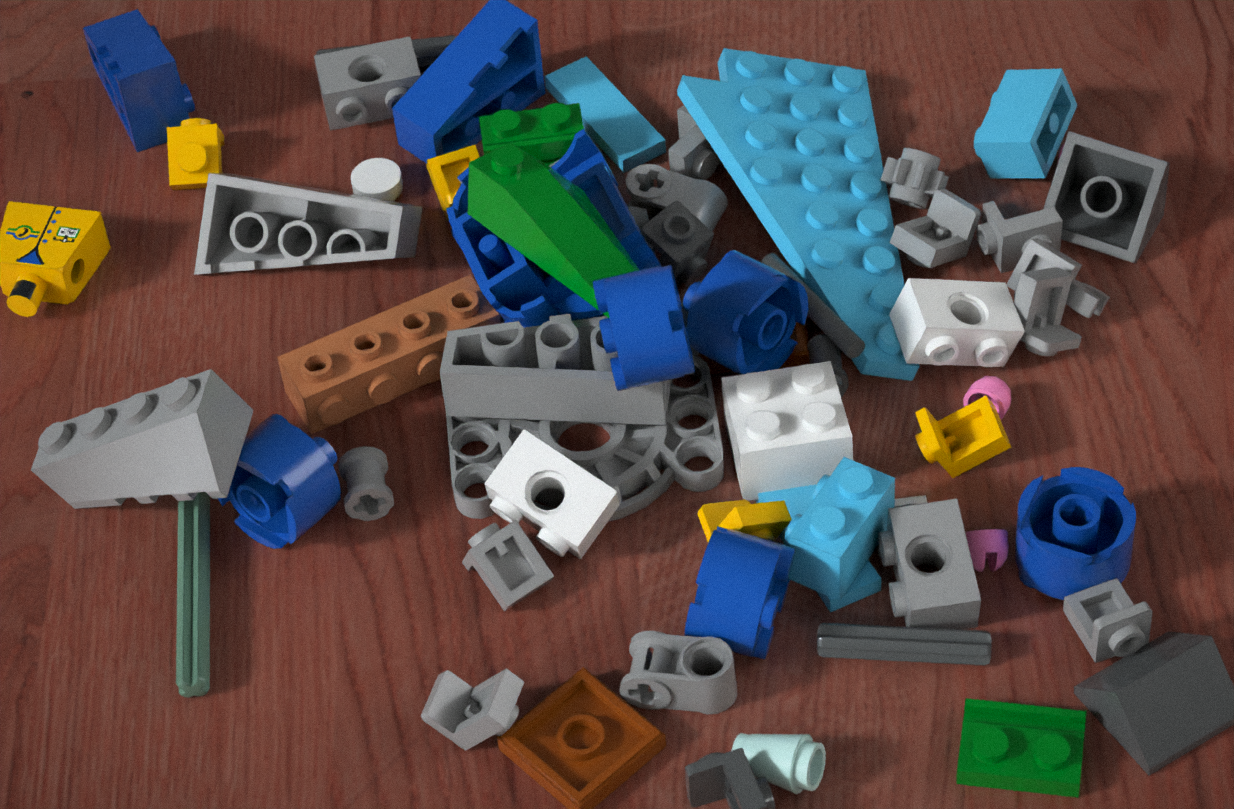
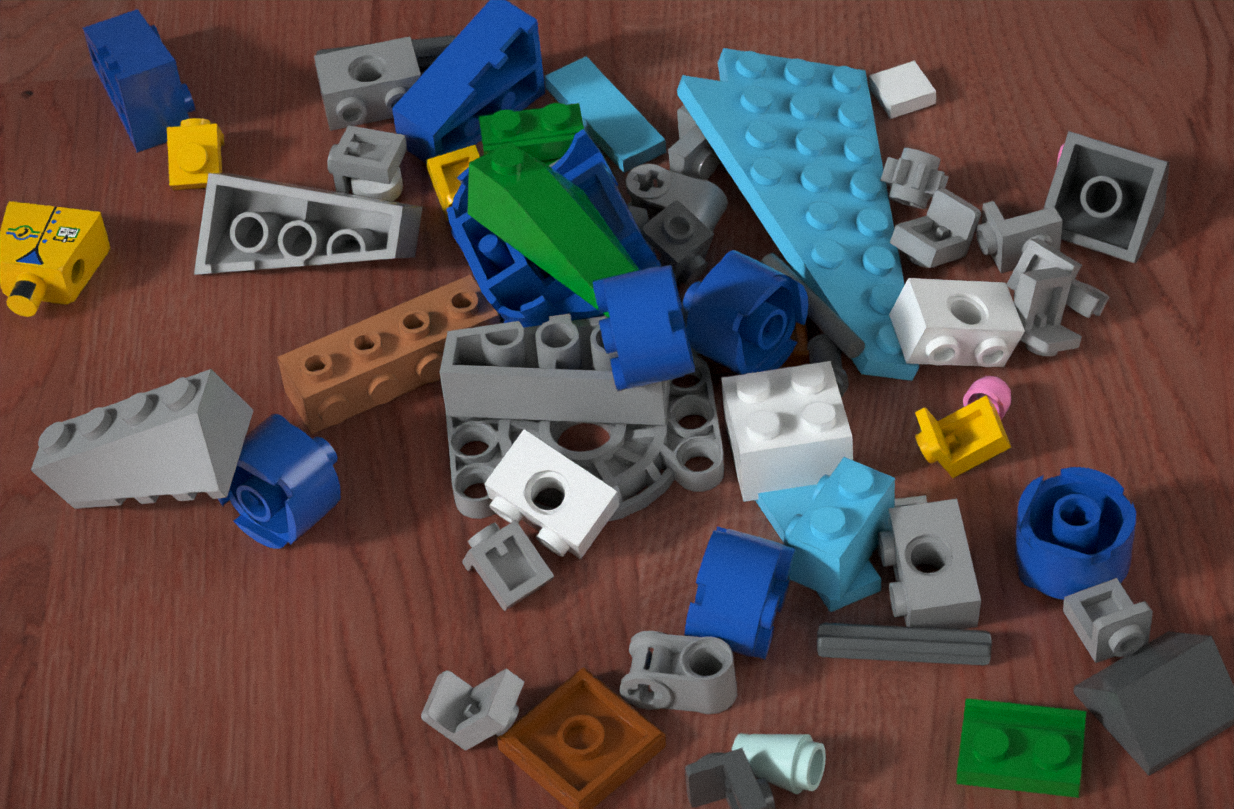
sand green axle [176,492,210,698] -> none
light grey bush [338,446,394,521] -> none
yellow bracket [697,500,792,542] -> none
bright pink hinge [965,529,1009,572] -> none
medium azure brick [973,69,1077,178] -> none
none -> light grey bracket [327,125,407,194]
none -> white tile [869,61,936,119]

